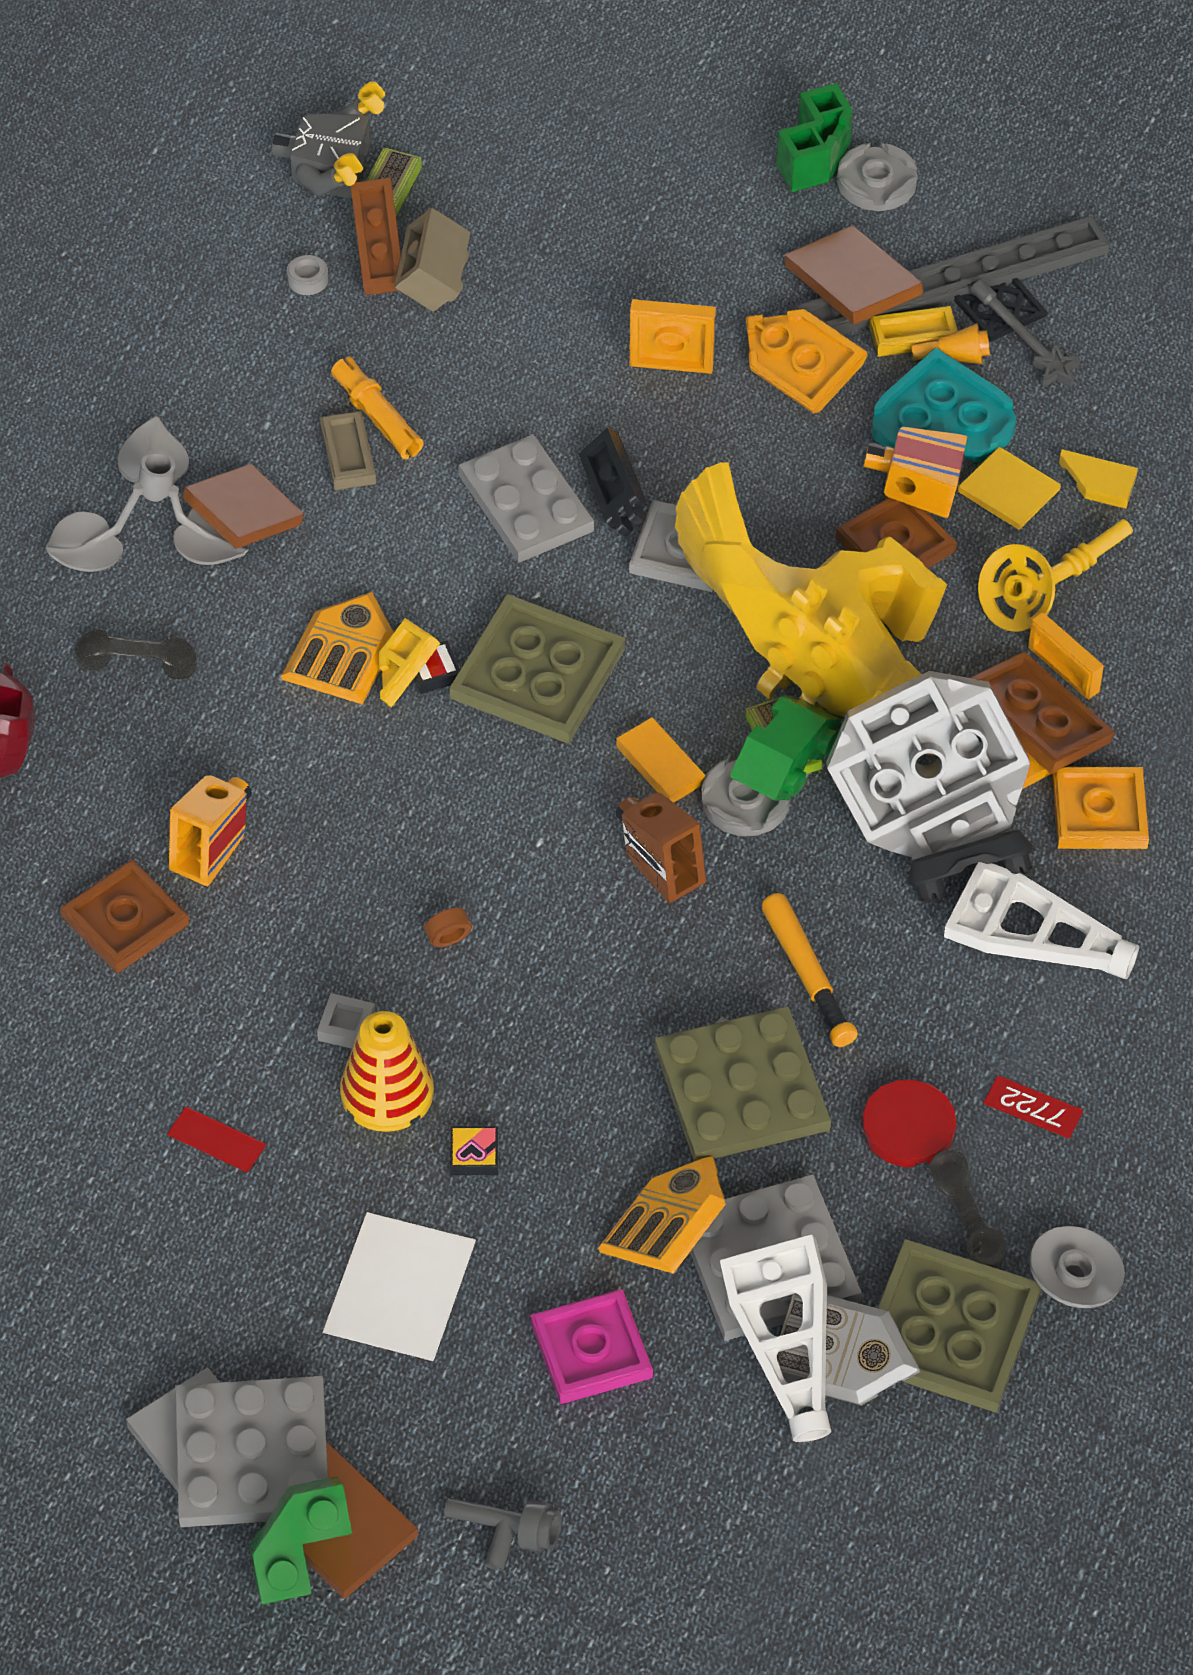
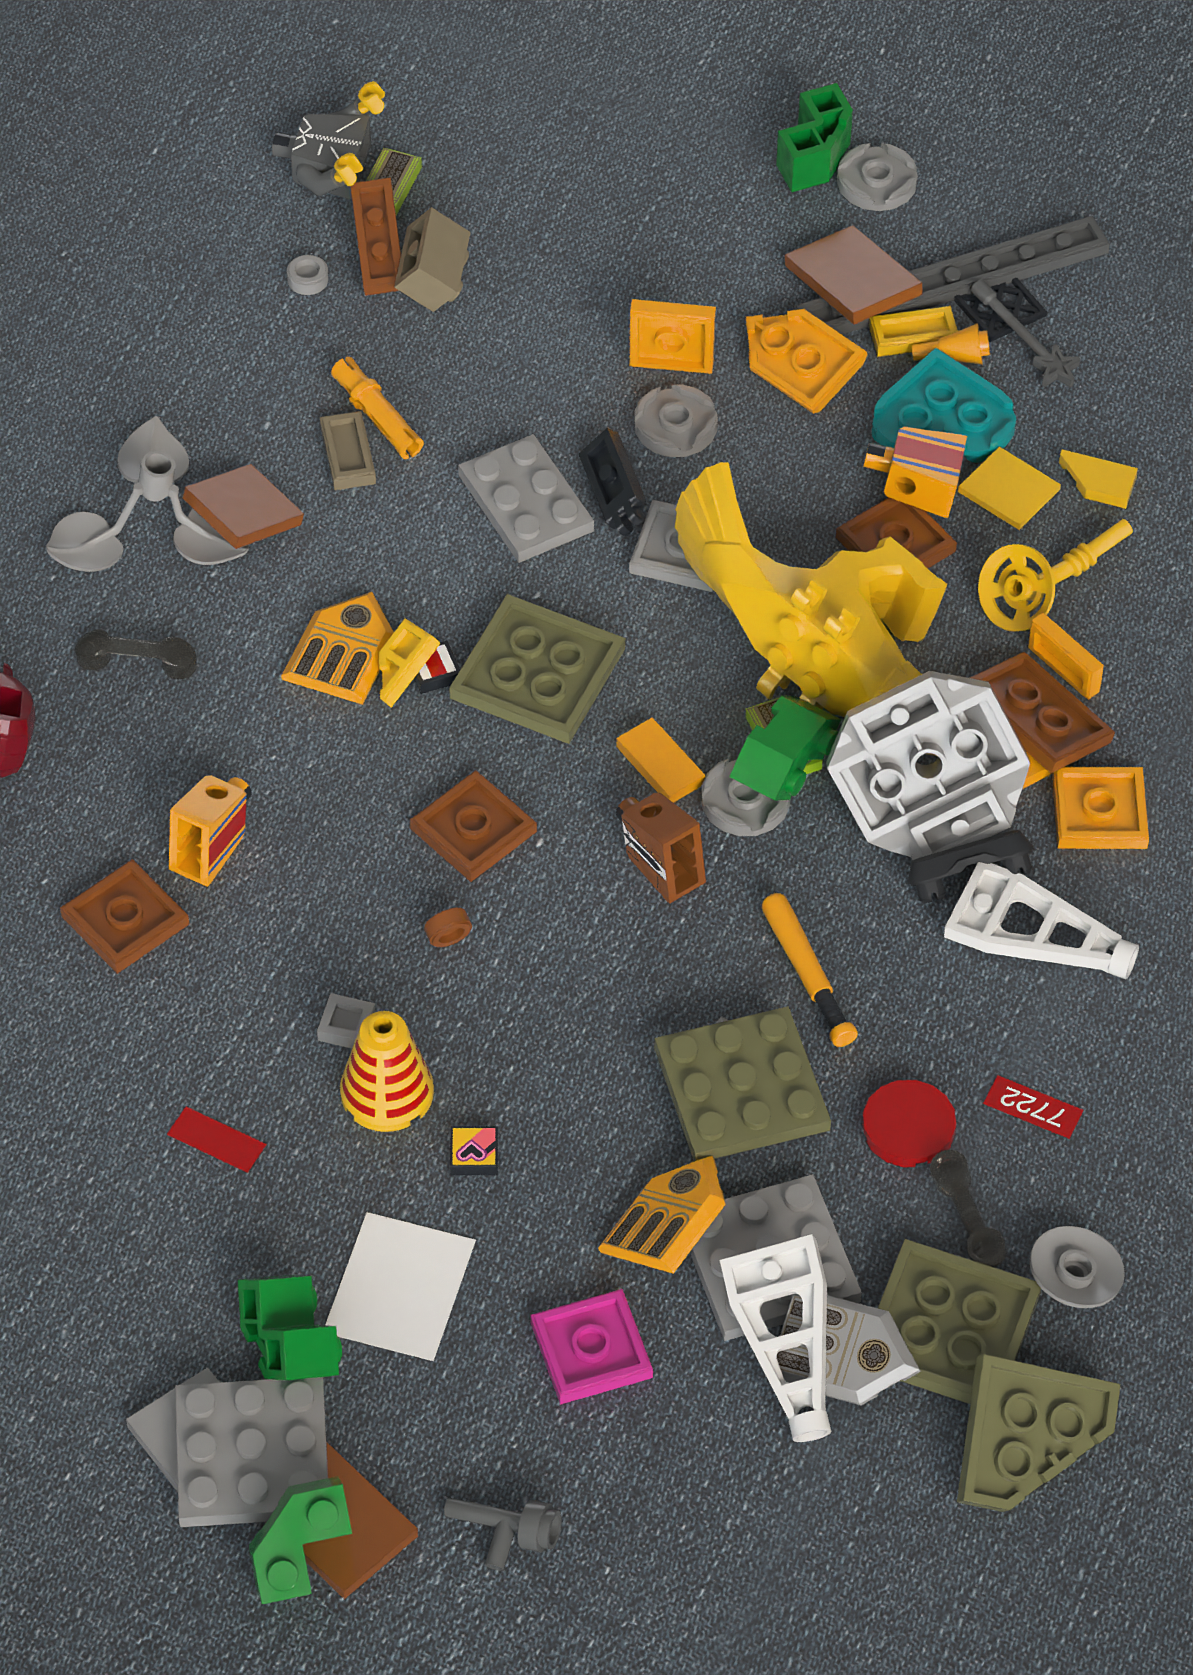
none -> green brick [238,1275,342,1381]
none -> dark orange tile [410,770,537,882]
none -> light grey tile [634,384,718,457]
none -> olive plate [957,1354,1121,1512]

